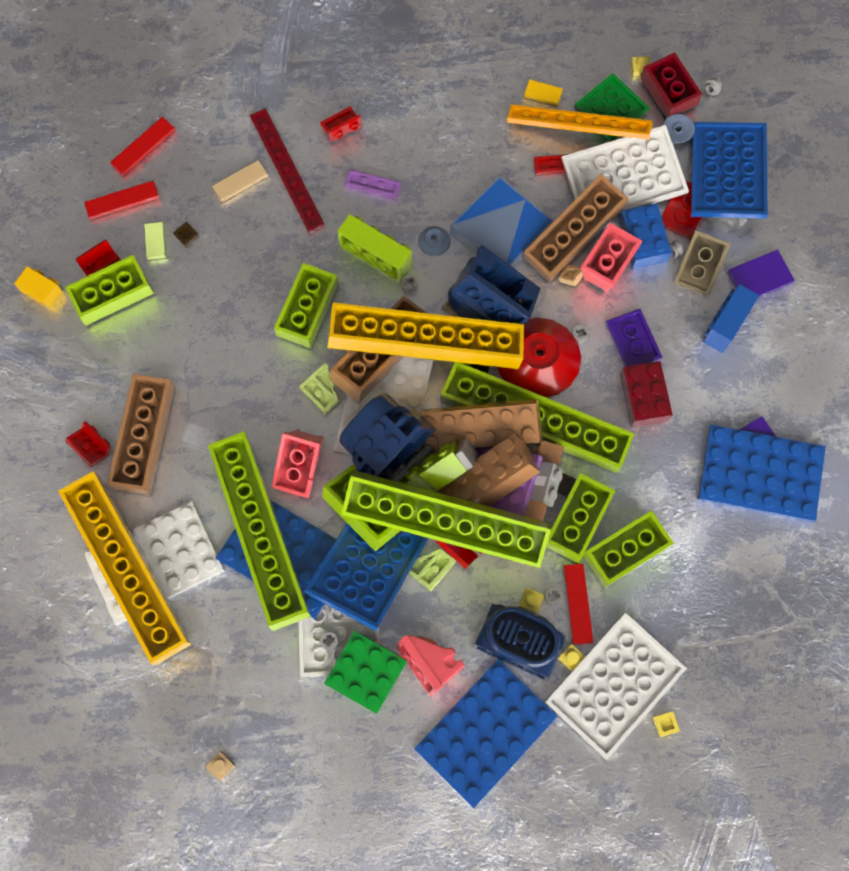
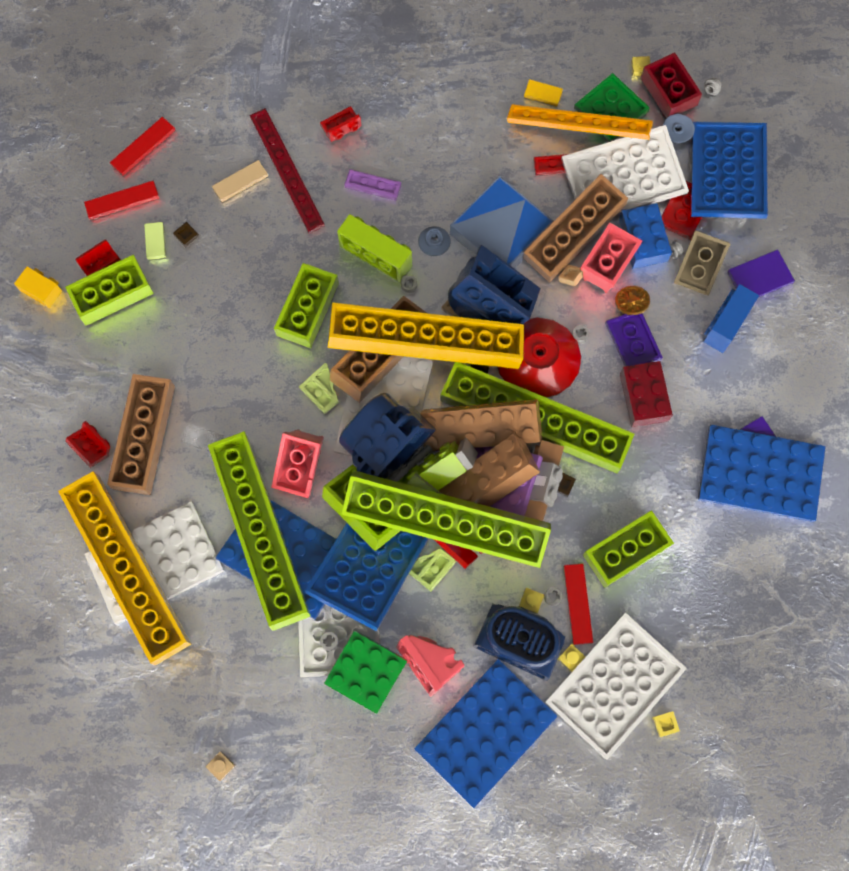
lime brick [546,473,615,563] -> none
none -> pearl gold wheel [615,286,650,315]

